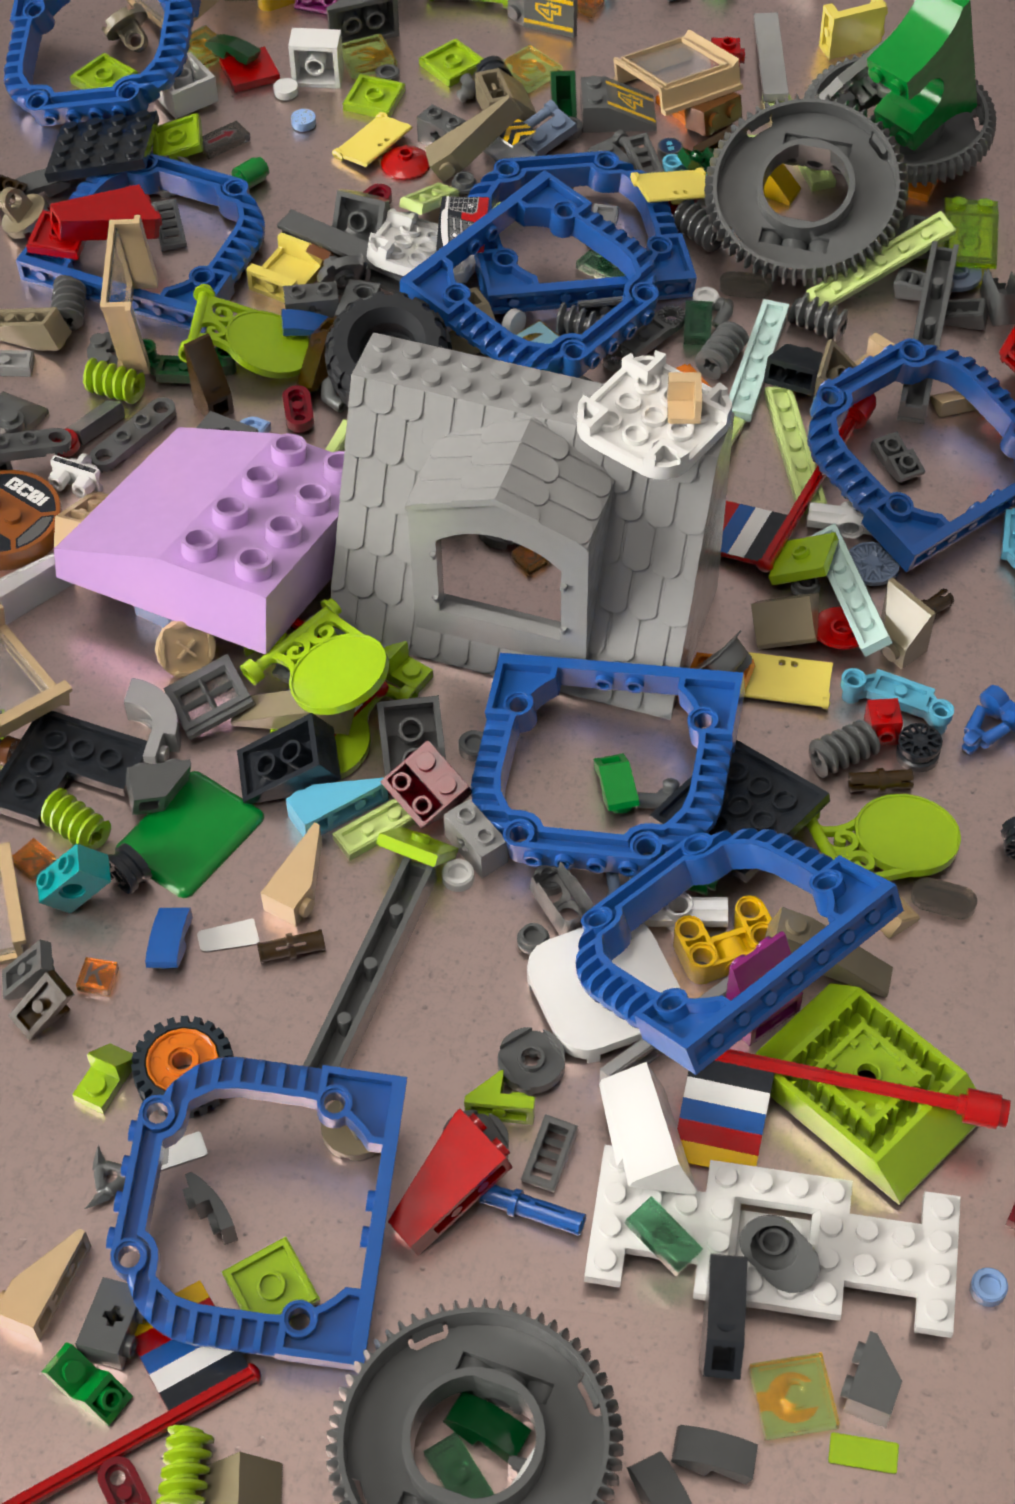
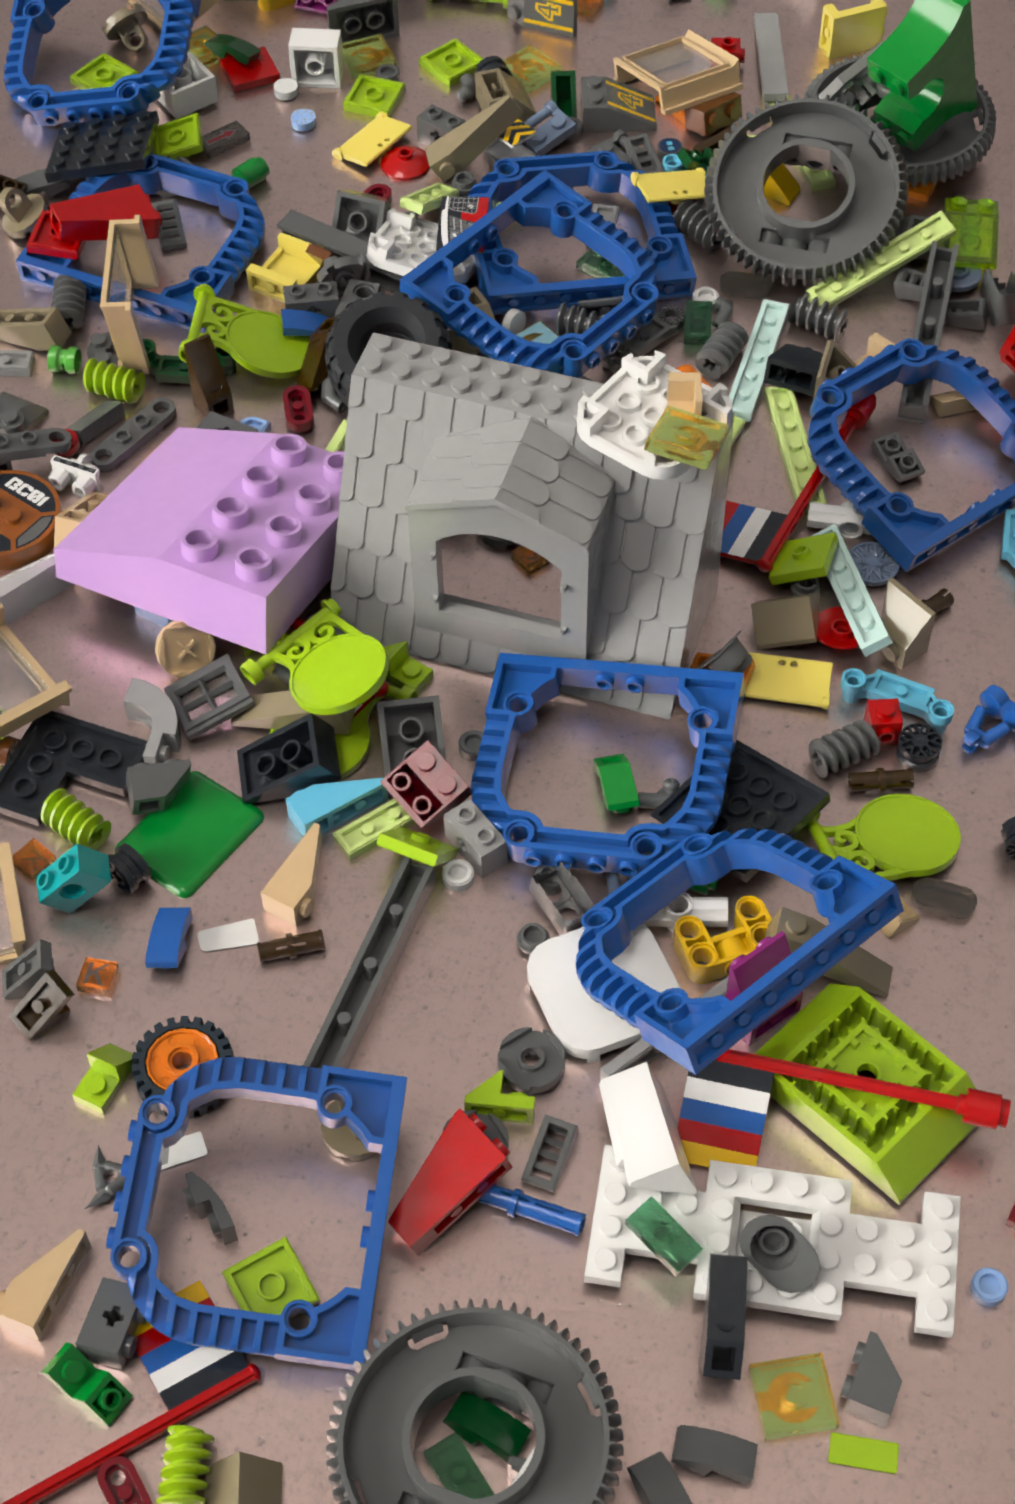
none -> bright green wheel [47,345,82,375]
none -> clear yellow tile [644,406,729,471]

